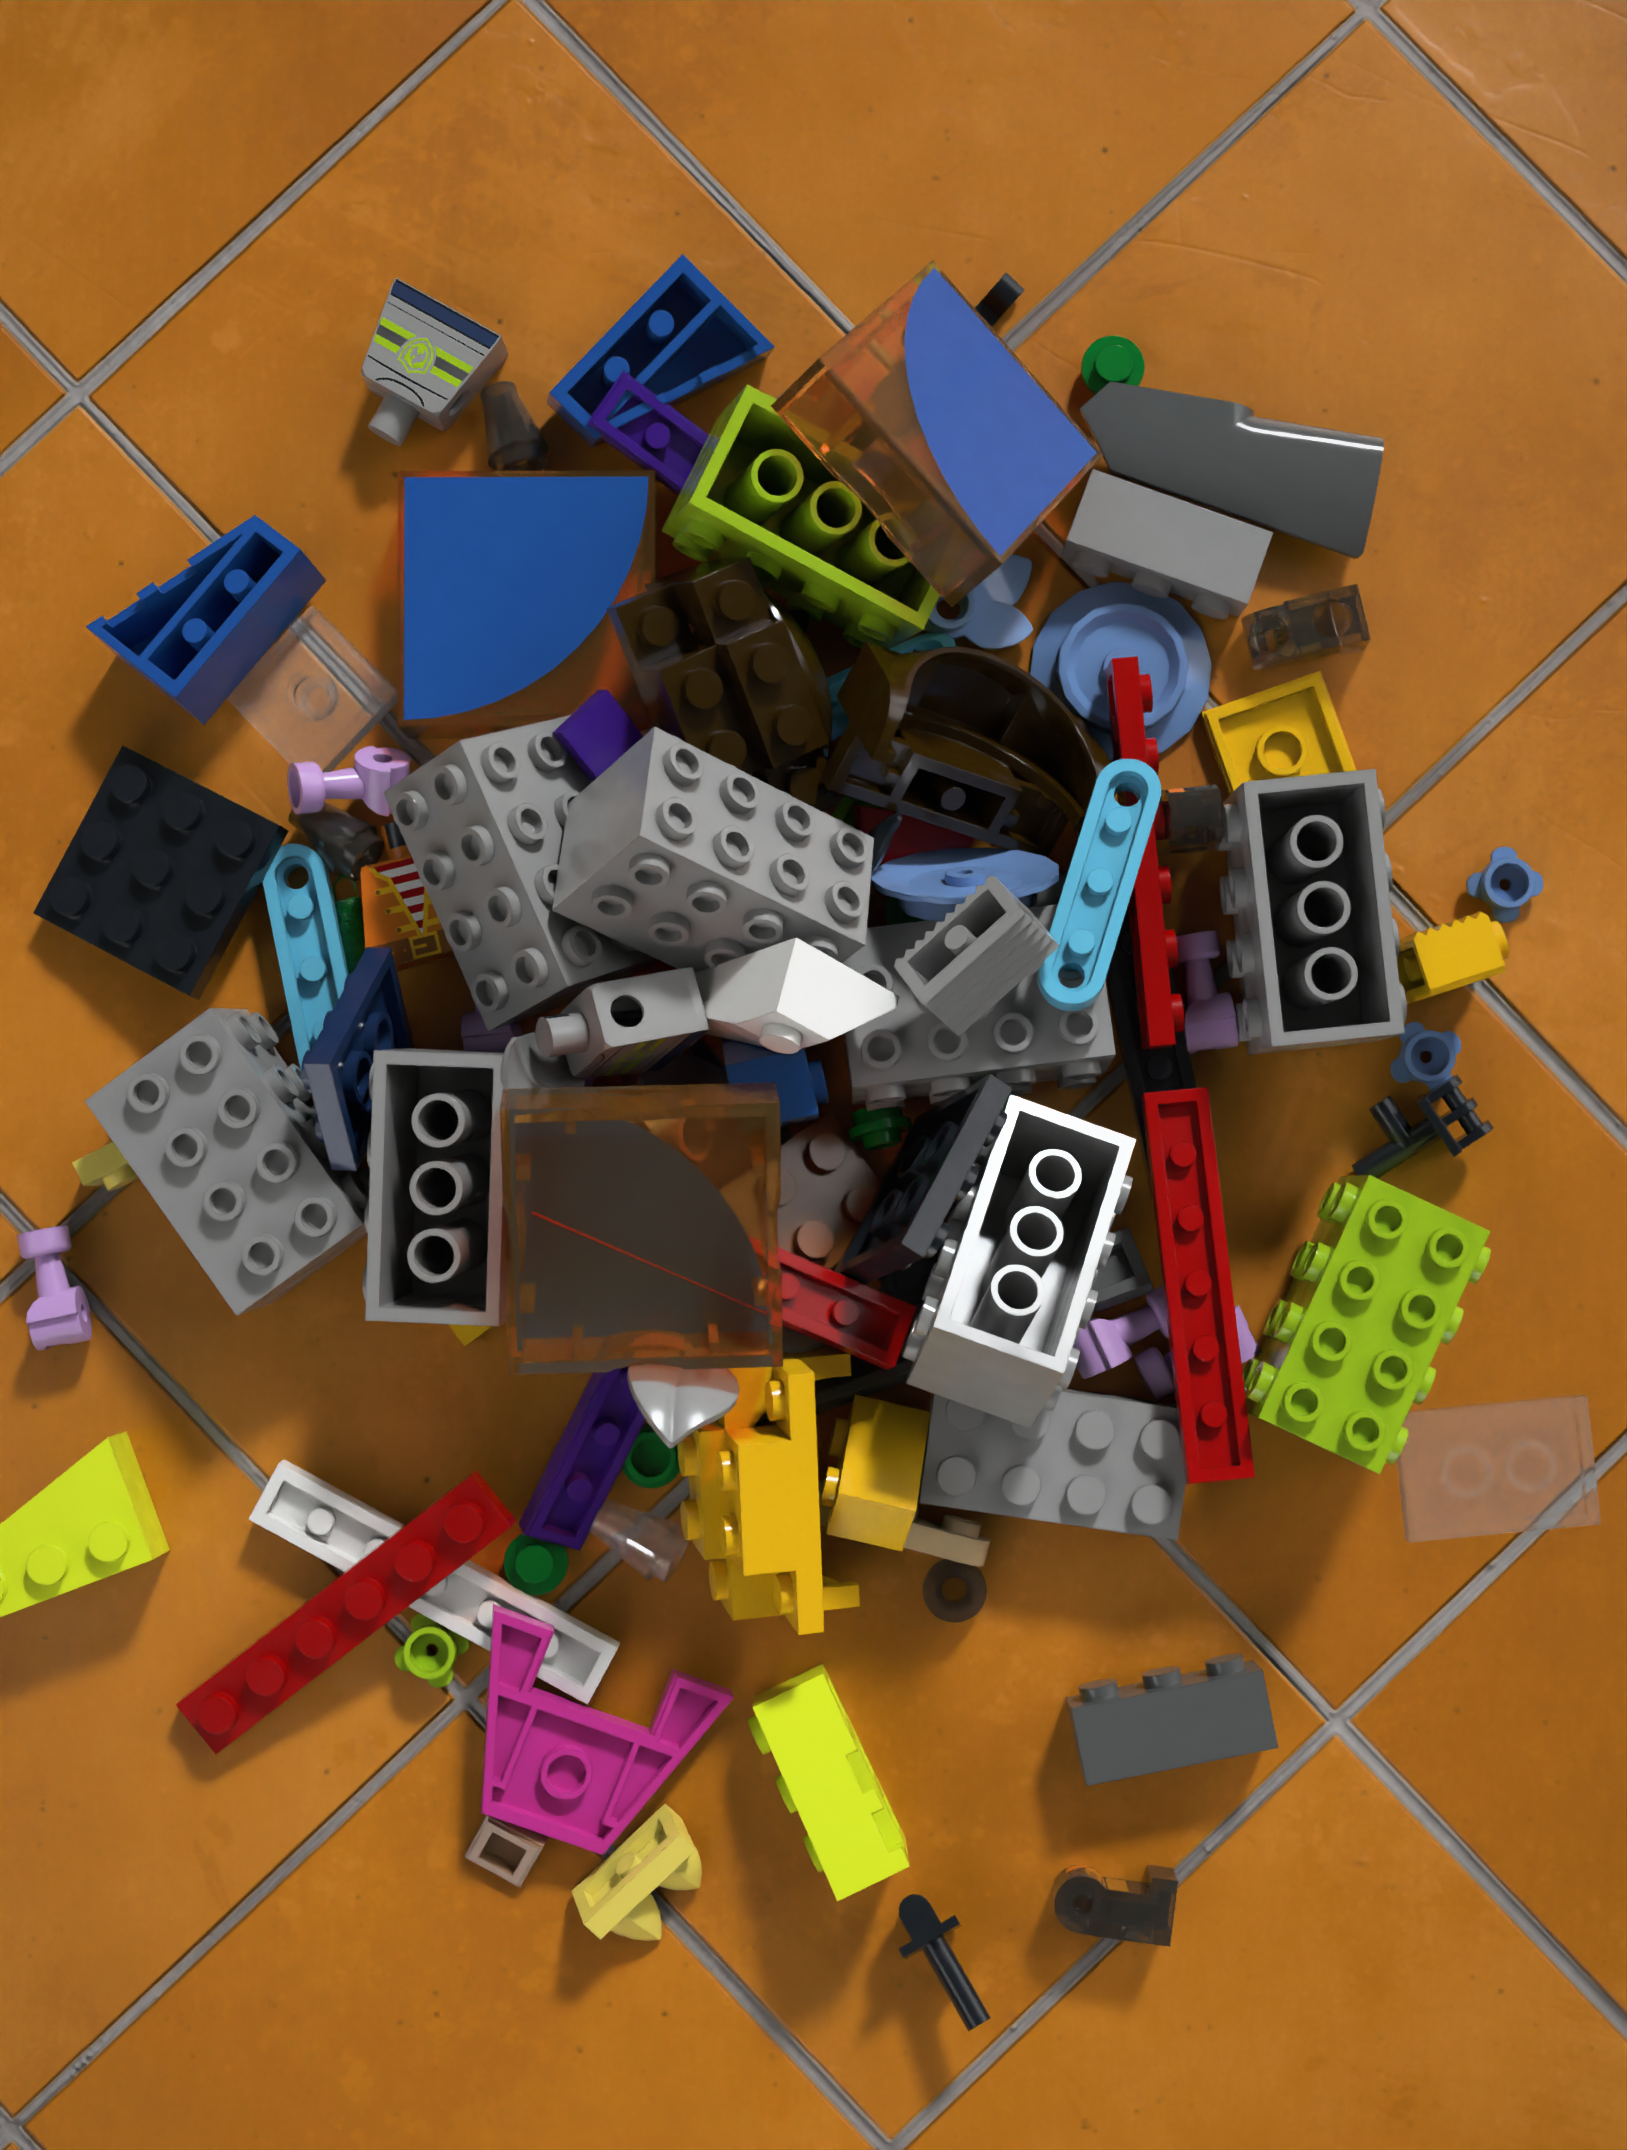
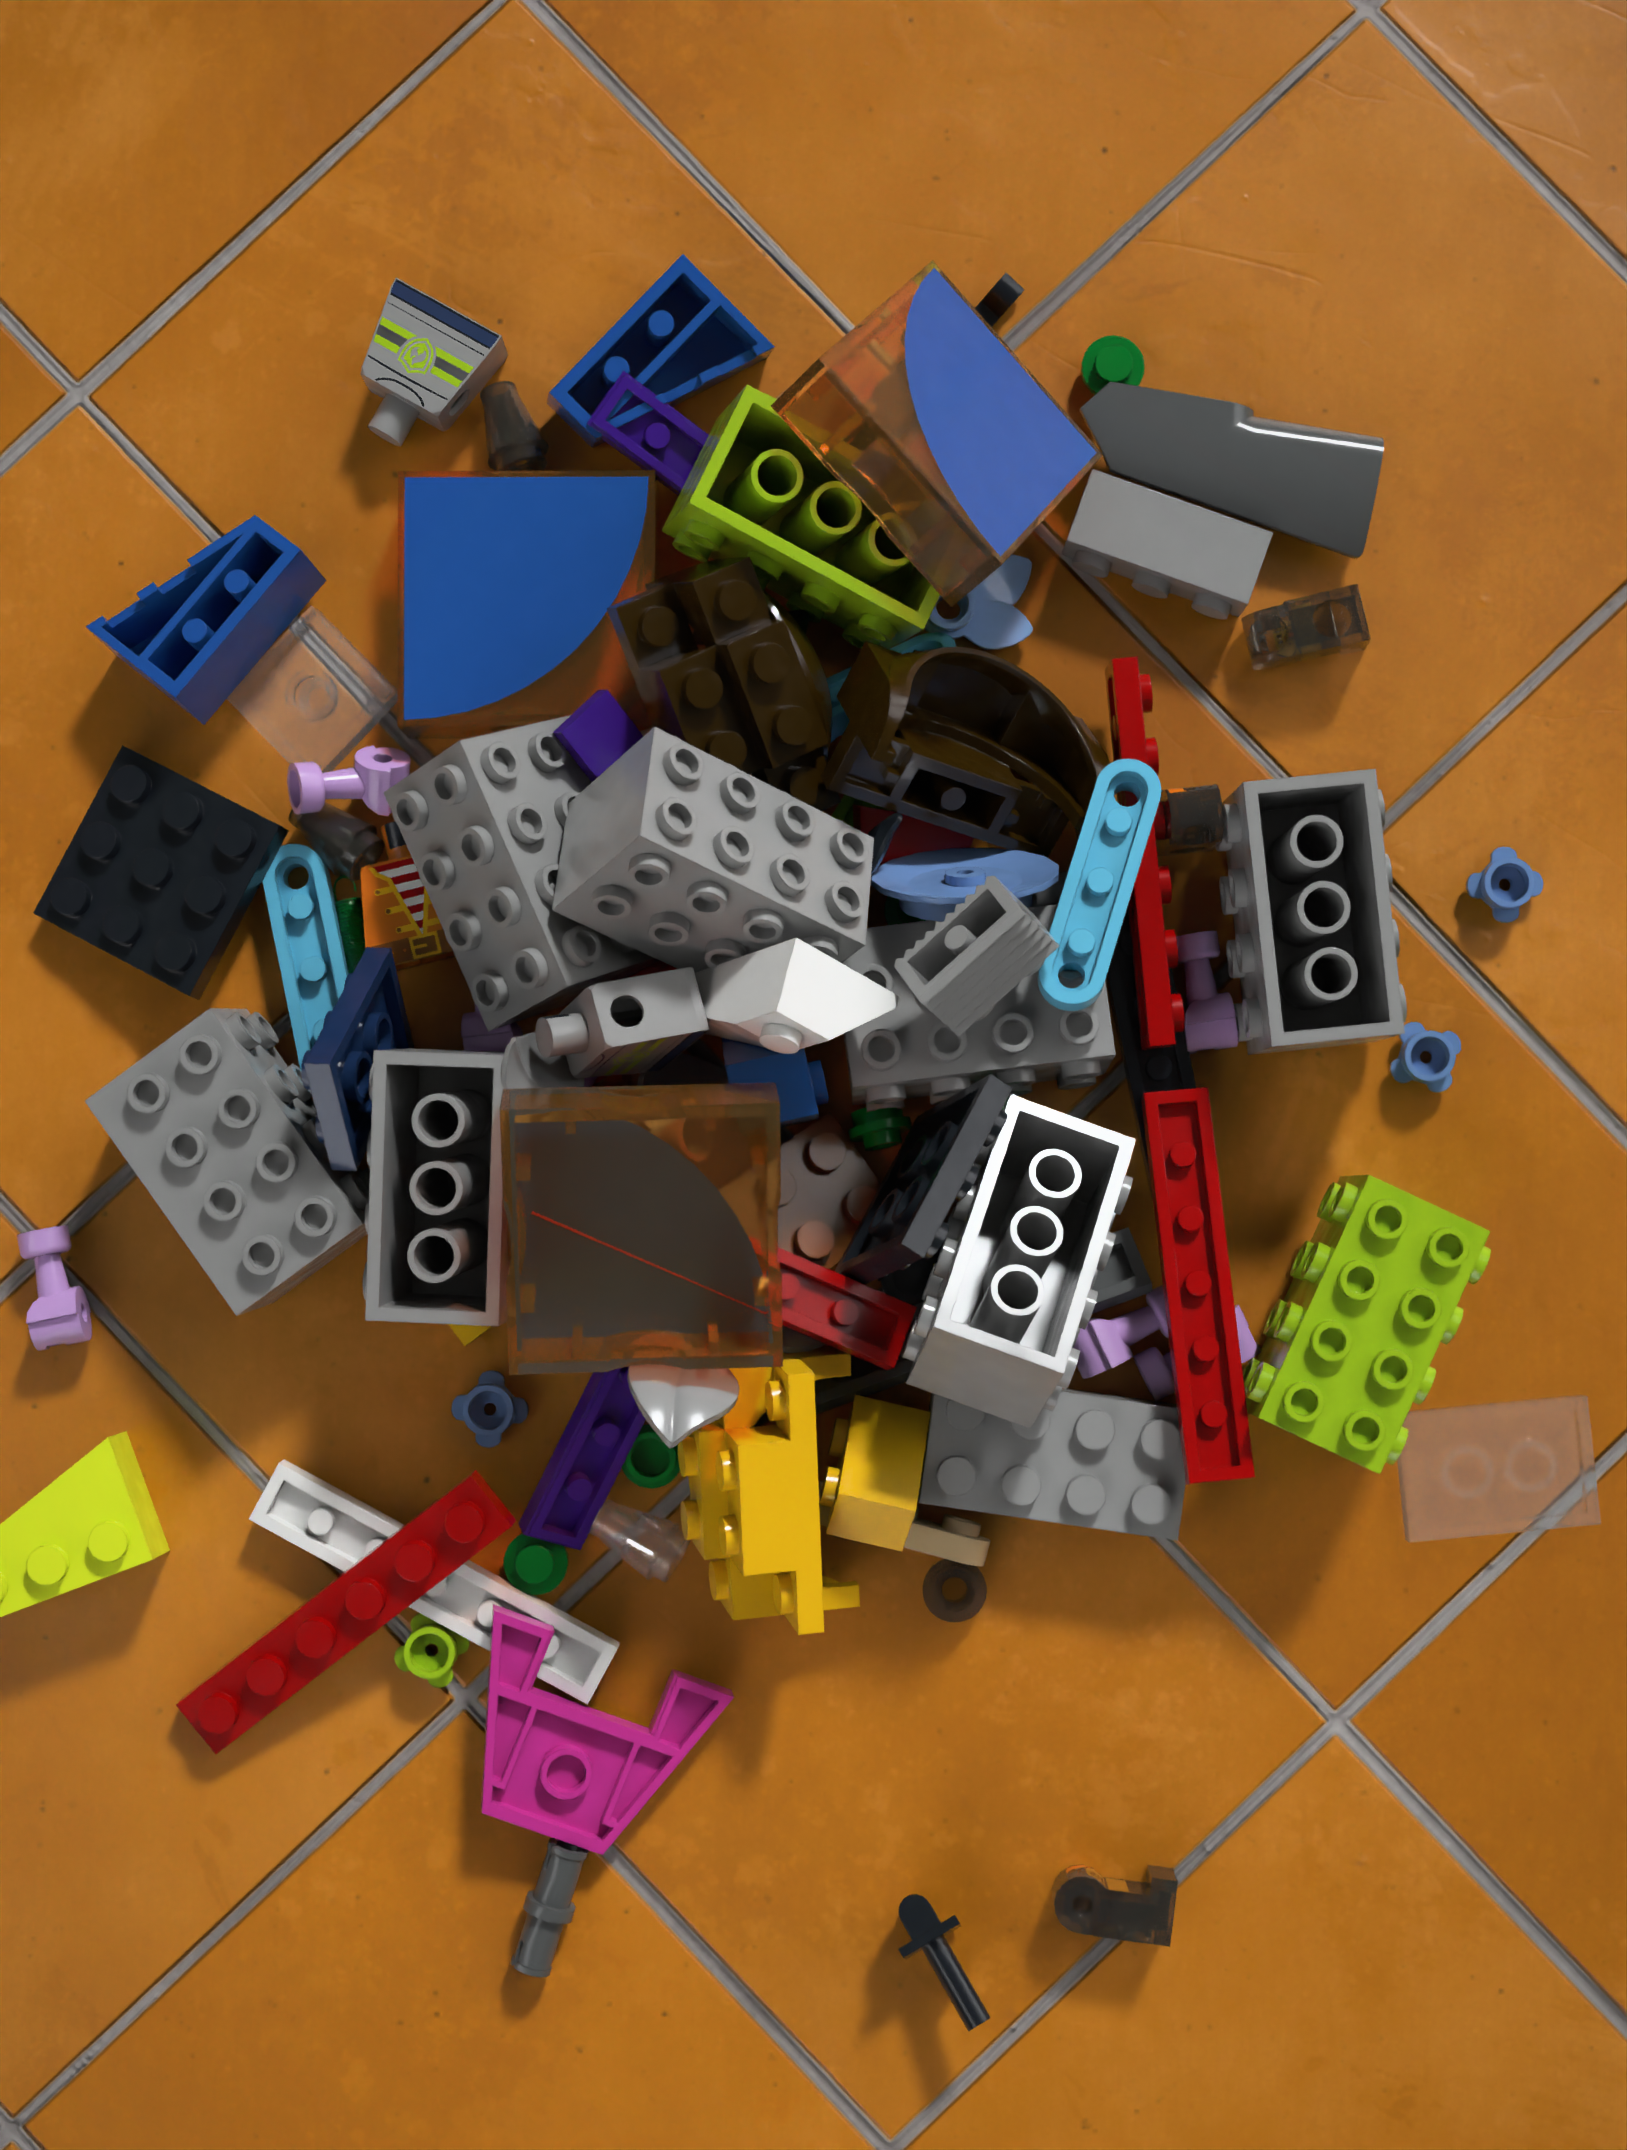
light yellow plate [72,1142,139,1191] -> none
medium nougat slope [464,1815,549,1887] -> none
light yellow tile [571,1803,702,1941] -> none
neon yellow wedge [747,1663,910,1902] -> none
medium blue piece [1030,582,1212,761] -> none
dark grey brick [1066,1654,1278,1786] -> none
yellow tile [1199,670,1357,796] -> none
black arm [1352,1074,1494,1179] -> none
yellow brick [1397,911,1509,1004] -> none
none -> medium blue plate [452,1370,529,1448]
none -> dark grey pin [510,1838,589,1977]

